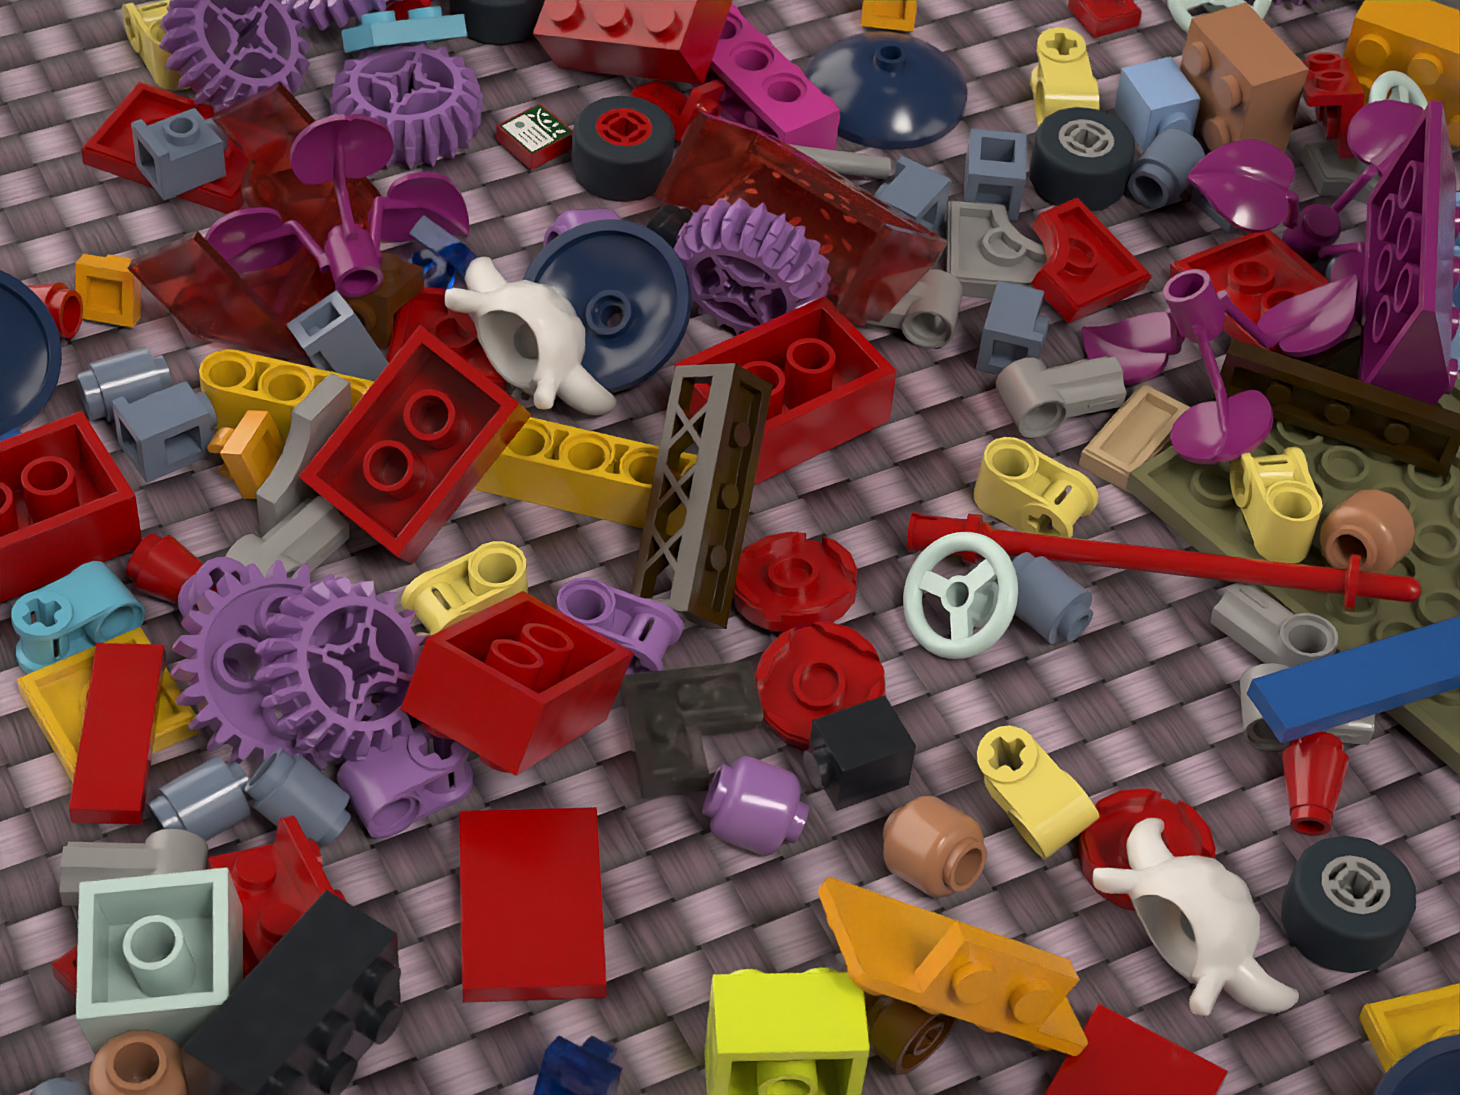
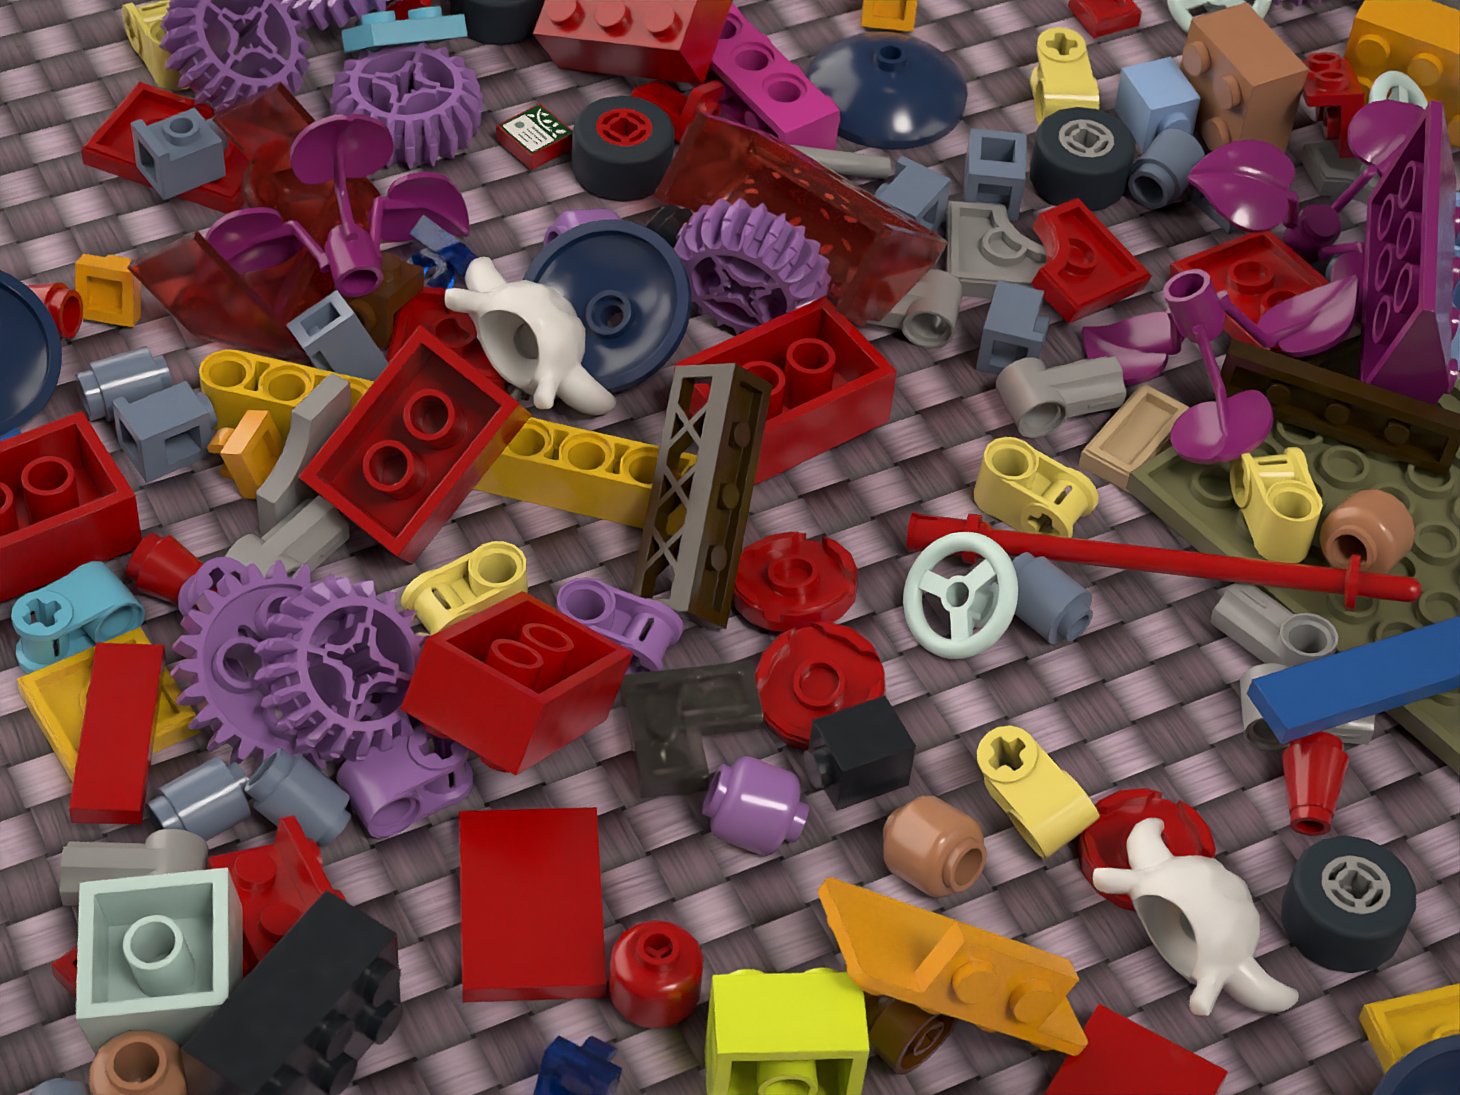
none -> red head [609,920,704,1029]

